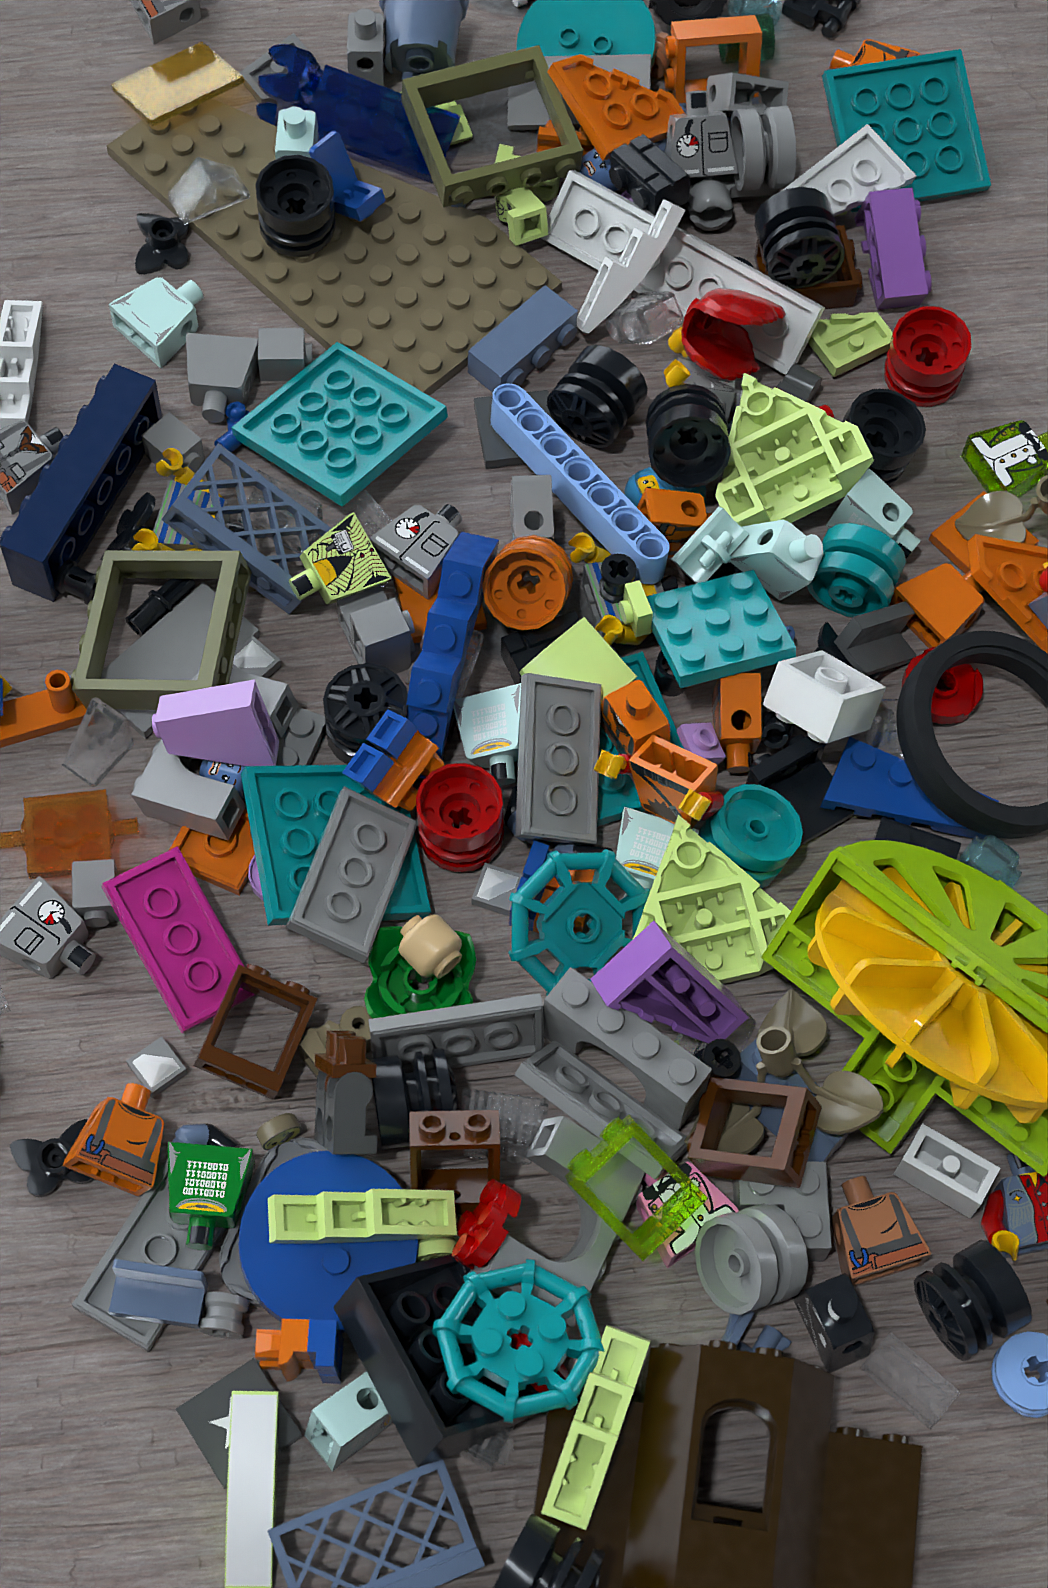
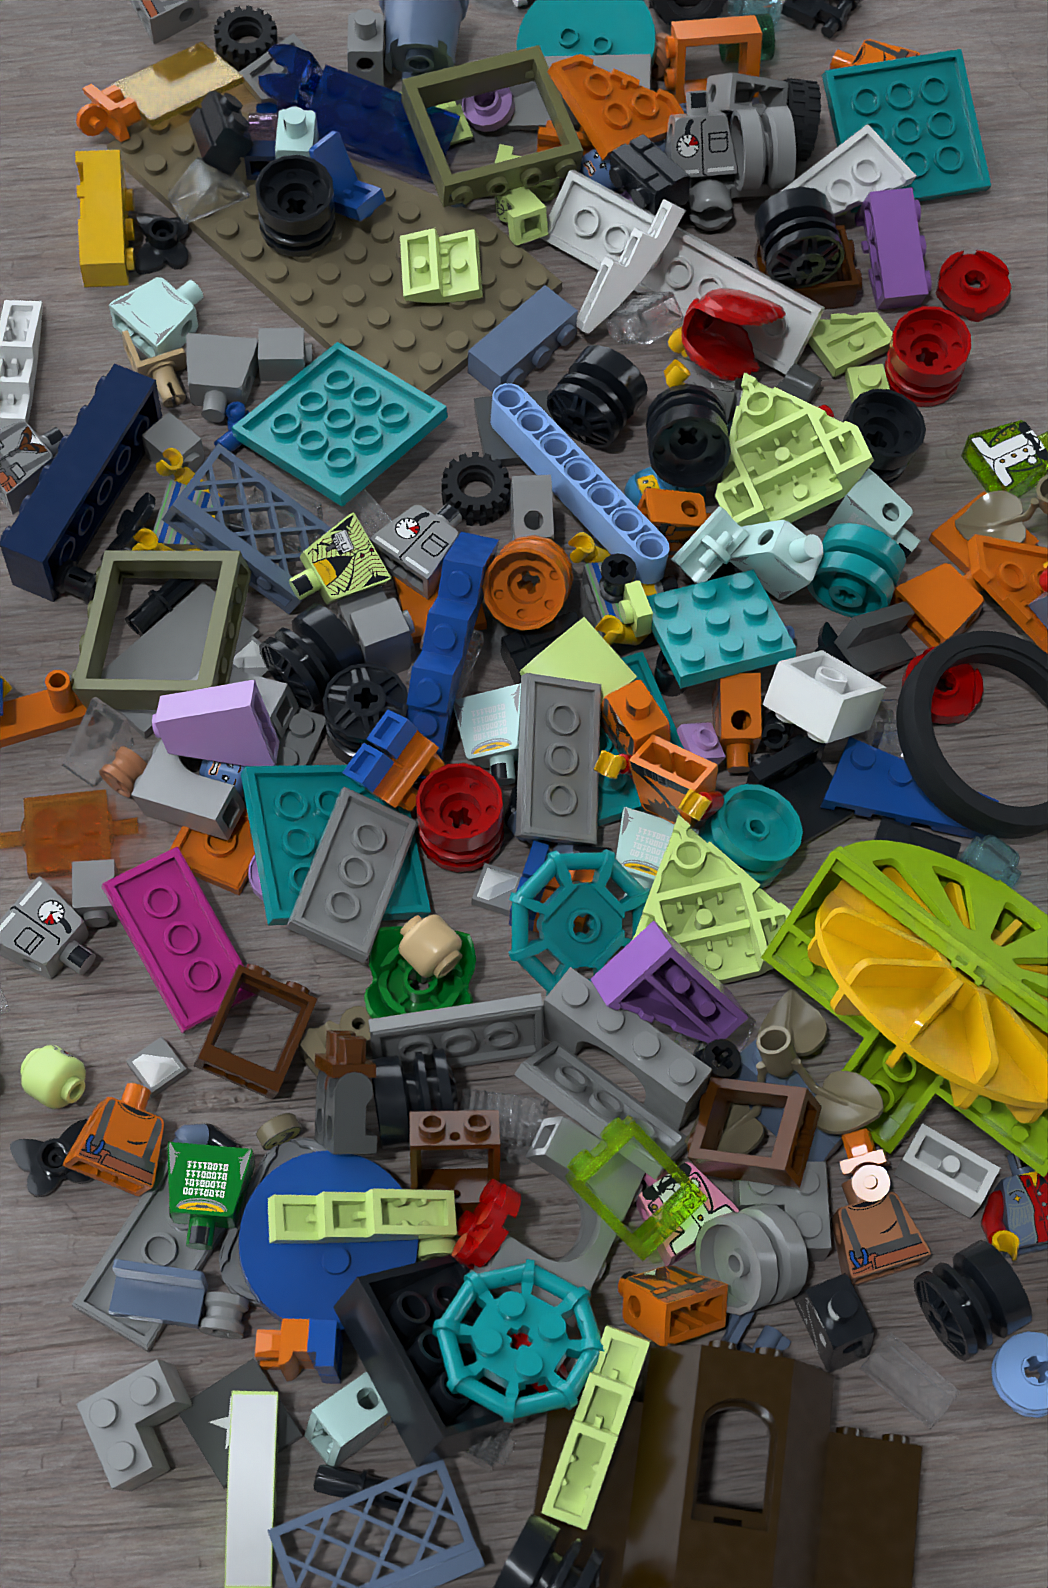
none -> yellowish green head [20,1045,86,1109]
none -> yellow wedge [75,150,135,287]
none -> orange hips [76,84,142,142]
none -> light grey brick [76,1359,193,1492]
none -> nougat wheel [99,746,148,798]
none -> tan bracket [122,330,186,407]
none -> black brick [189,90,254,175]
none -> black tyre [214,6,278,73]
none -> leg [244,113,278,180]
none -> black wheel [259,603,365,711]
none -> black axle [314,1464,408,1513]
none -> yellowish green slope [400,228,483,303]
none -> black tyre [441,452,510,526]
none -> lavender plate [462,87,515,132]
none -> orange torso [618,1265,728,1347]
none -> black tyre [784,78,821,162]
none -> hips [839,1128,891,1202]
none -> yellowish green plate [845,364,890,404]
none -> red plate [936,250,1012,322]

